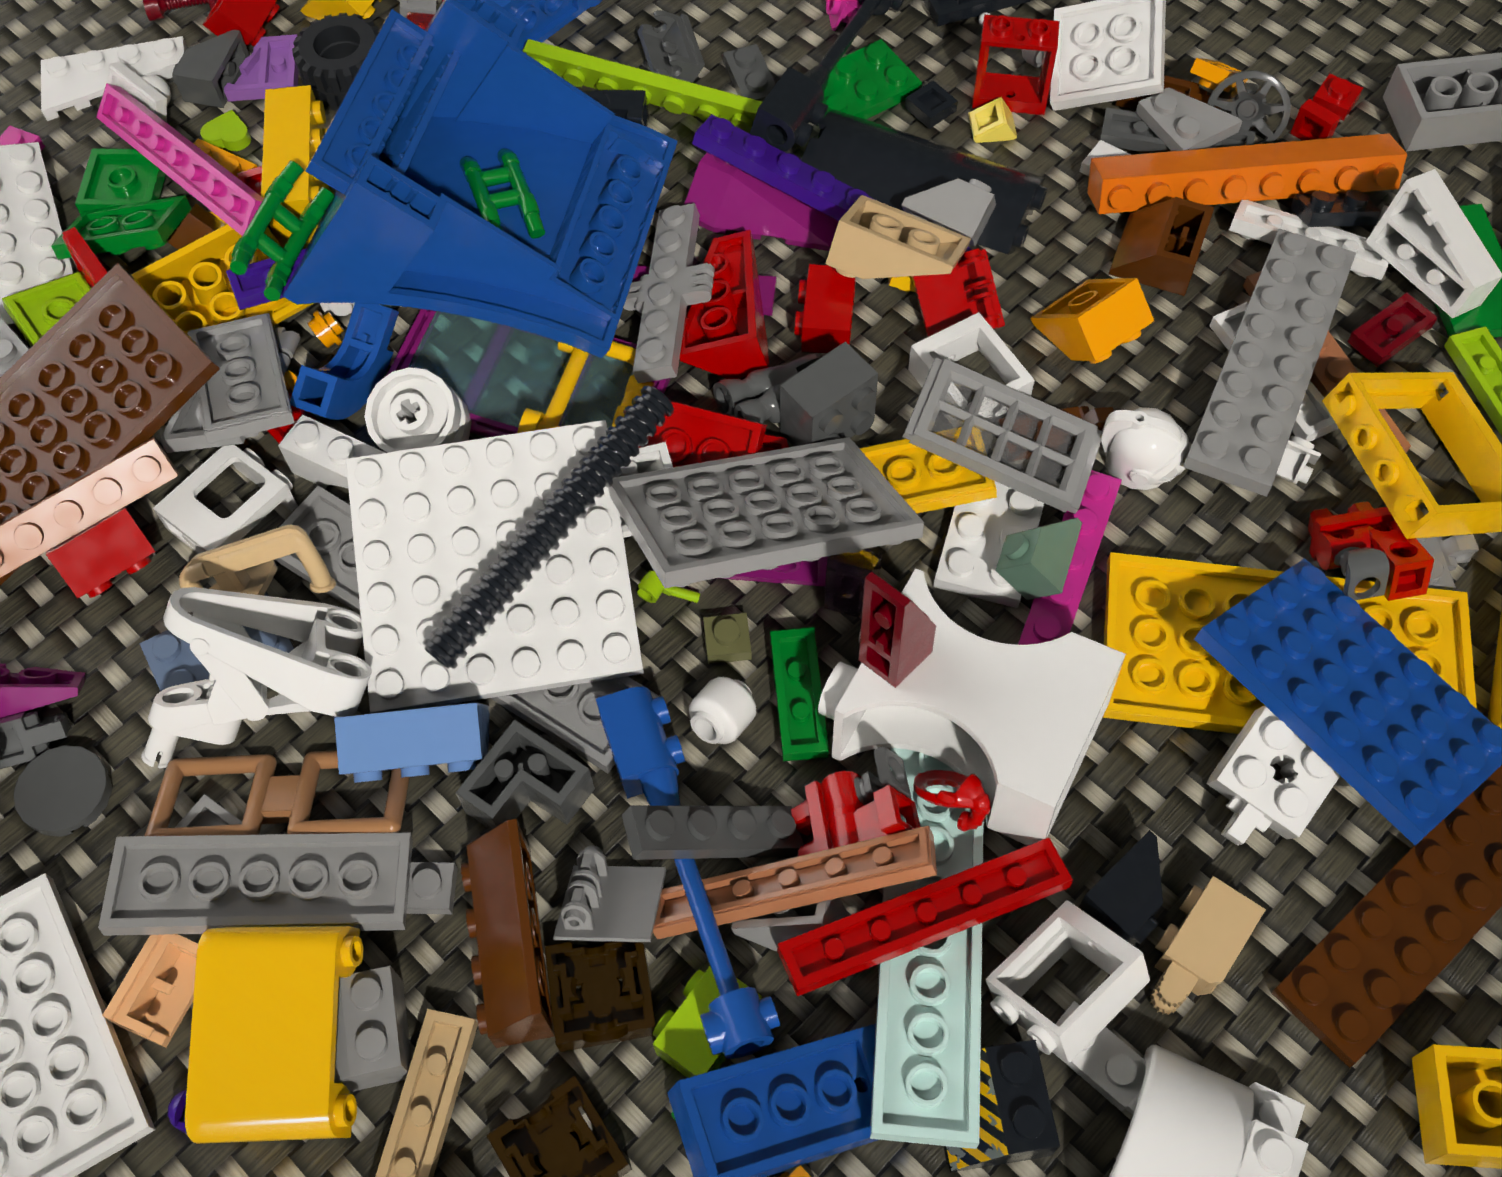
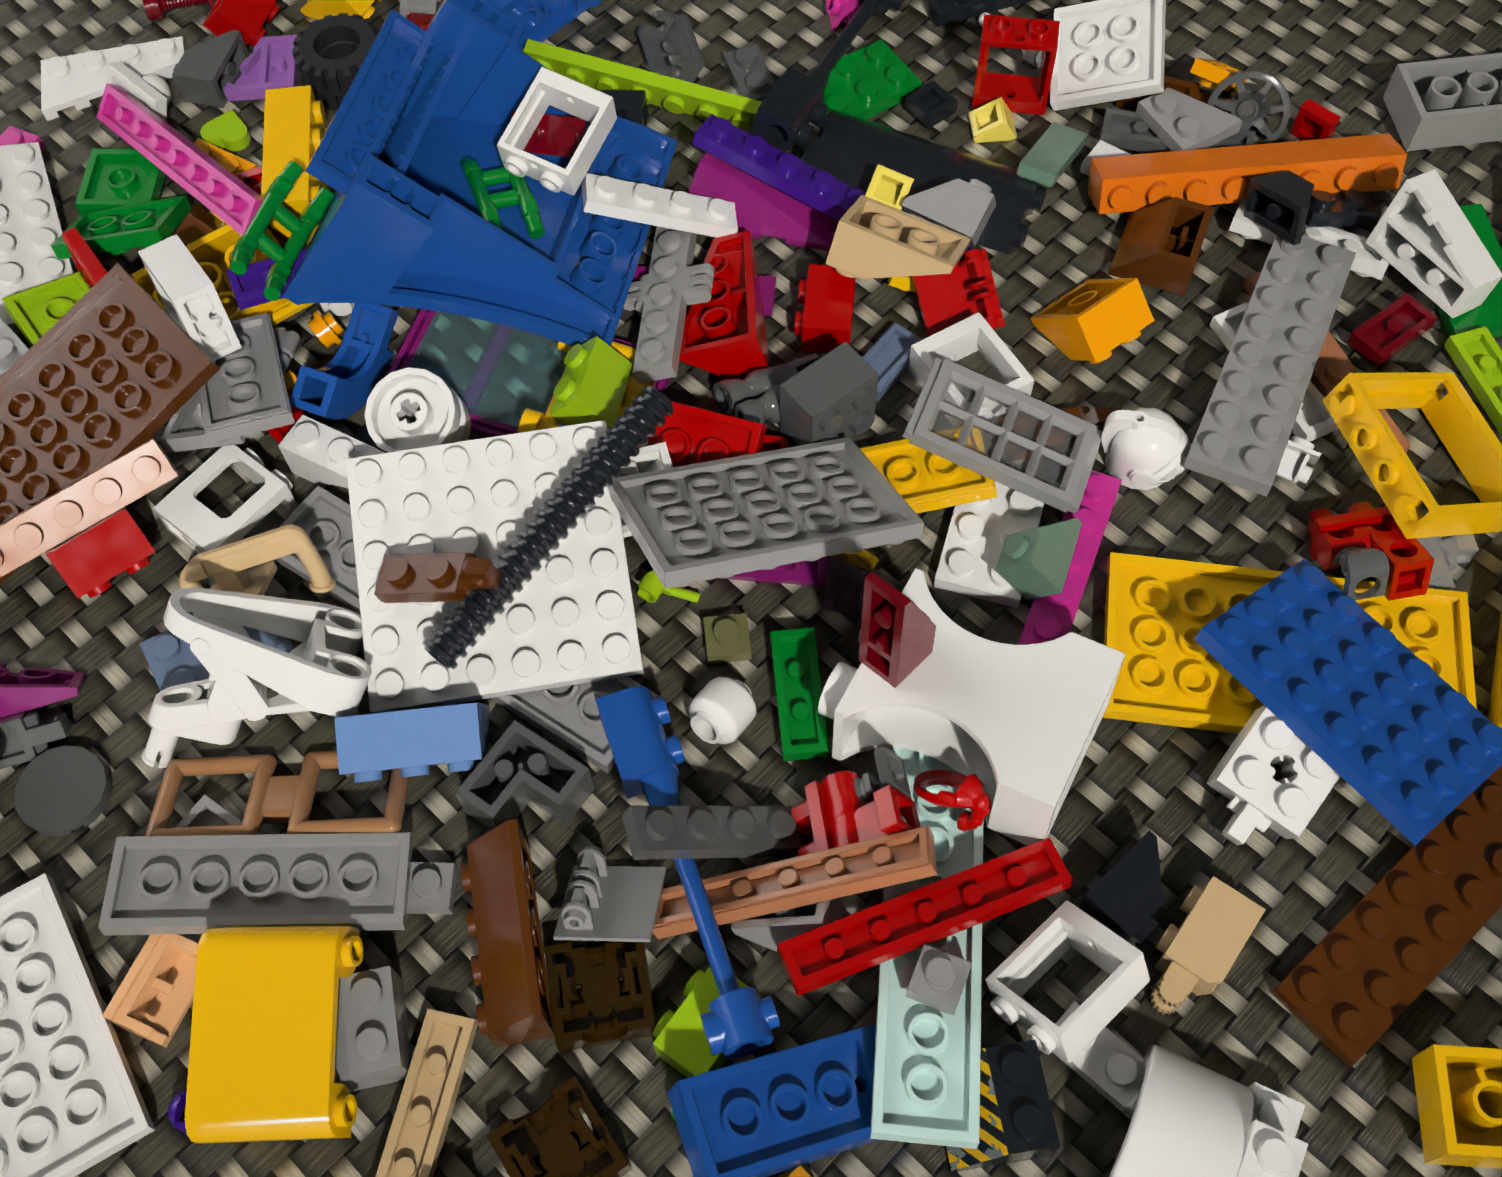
red plate [1313,73,1363,121] -> none
none -> white window [138,234,242,361]
none -> reddish brown hinge [374,552,501,603]
none -> white window [497,67,617,196]
none -> dark red plate [512,110,591,158]
none -> lime piece [550,336,633,428]
none -> white plate [581,173,738,238]
none -> sand blue tile [862,322,923,401]
none -> light yellow slope [865,164,914,210]
none -> light grey plate [905,944,972,1016]
none -> sand green tile [1017,122,1088,187]
none -> black slope [1244,170,1314,245]

